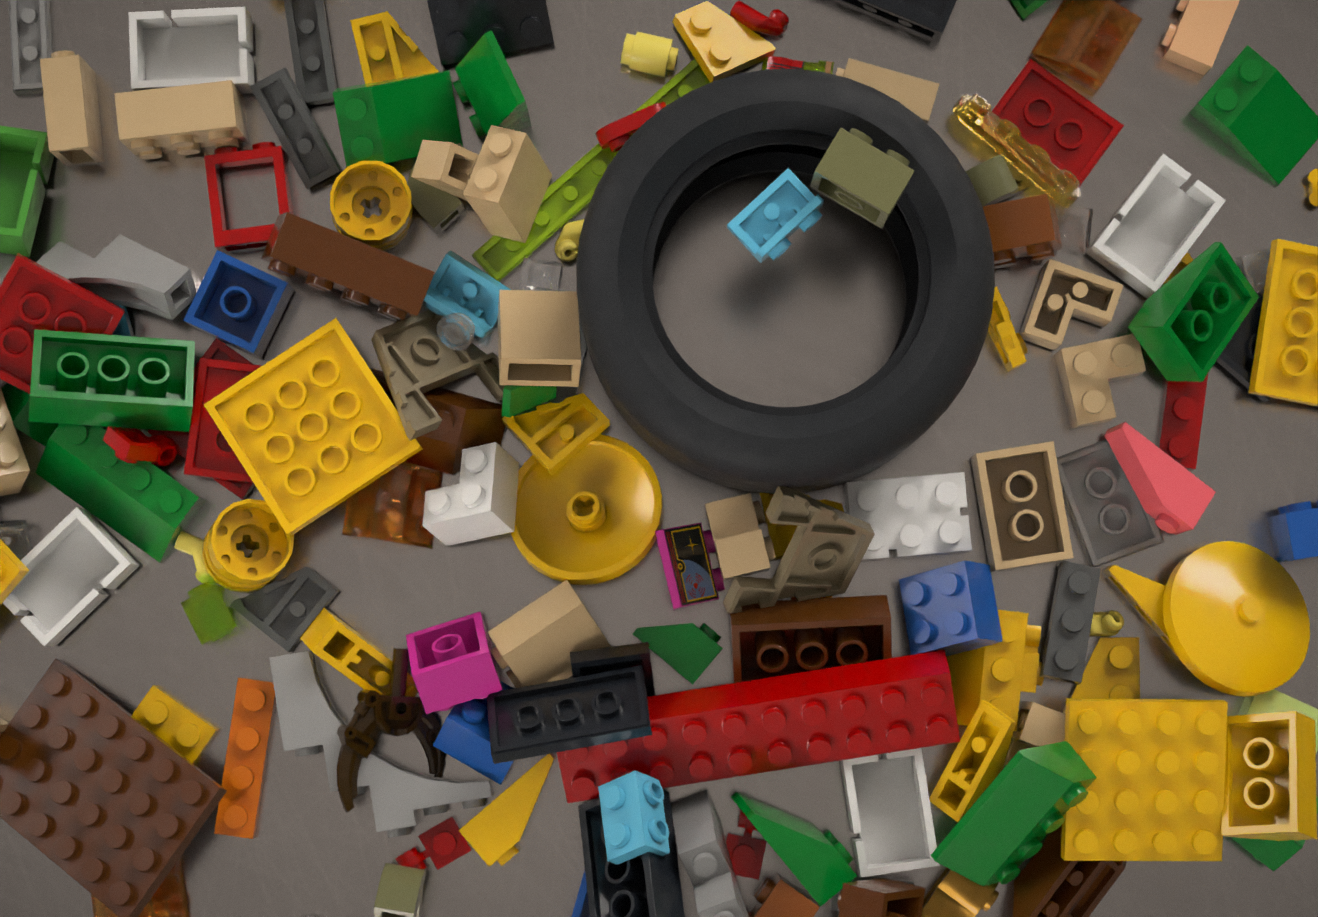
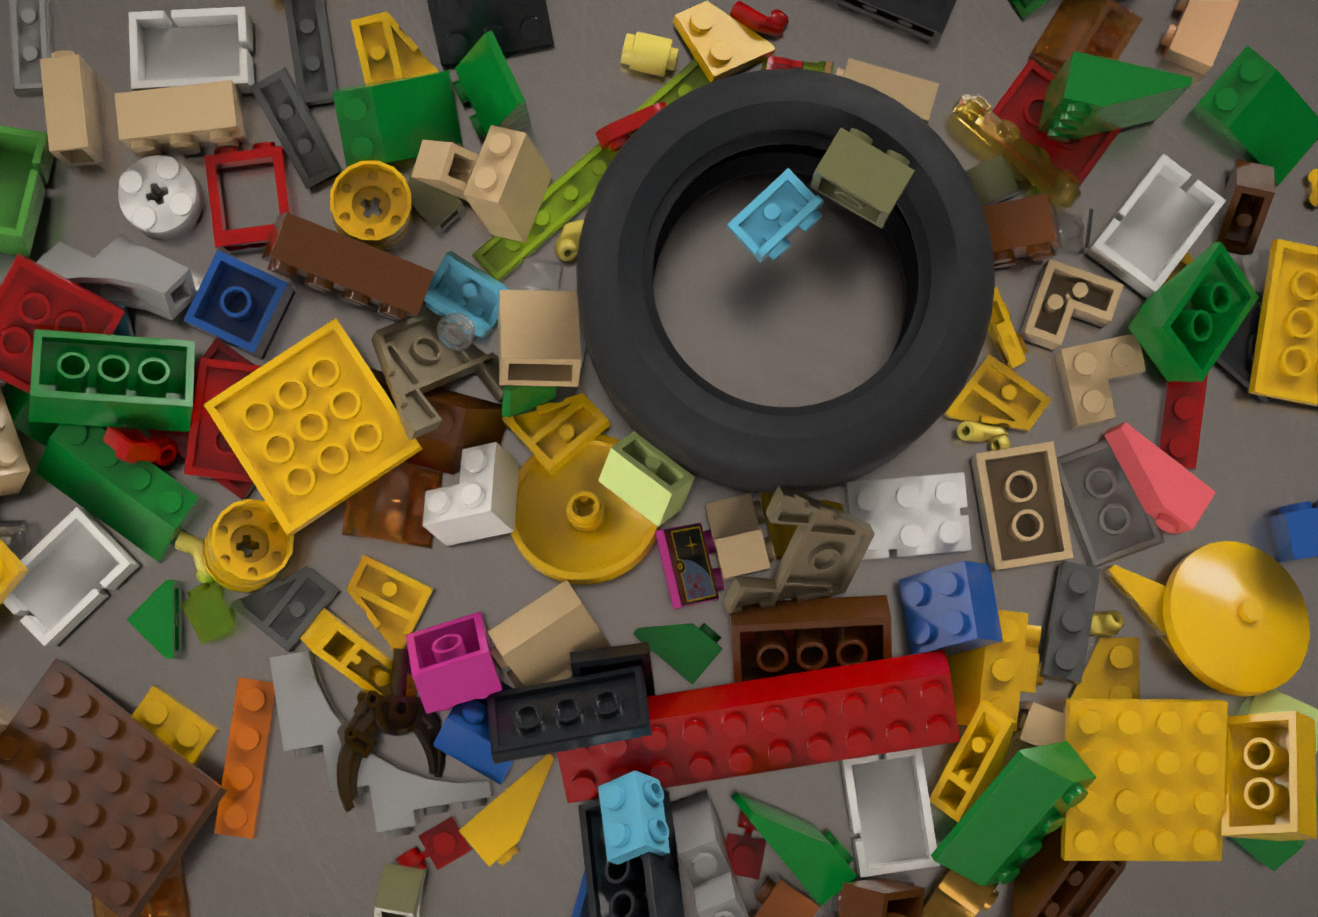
none -> white brick [118,155,204,240]
none -> green slope [126,580,181,659]
none -> yellow wing [346,554,435,651]
none -> yellowish green brick [598,431,695,527]
none -> yellow wing [944,354,1052,432]
none -> light yellow arm [957,421,1011,451]
none -> green slope [1038,51,1193,142]
none -> reddish brown slope [1215,159,1275,255]

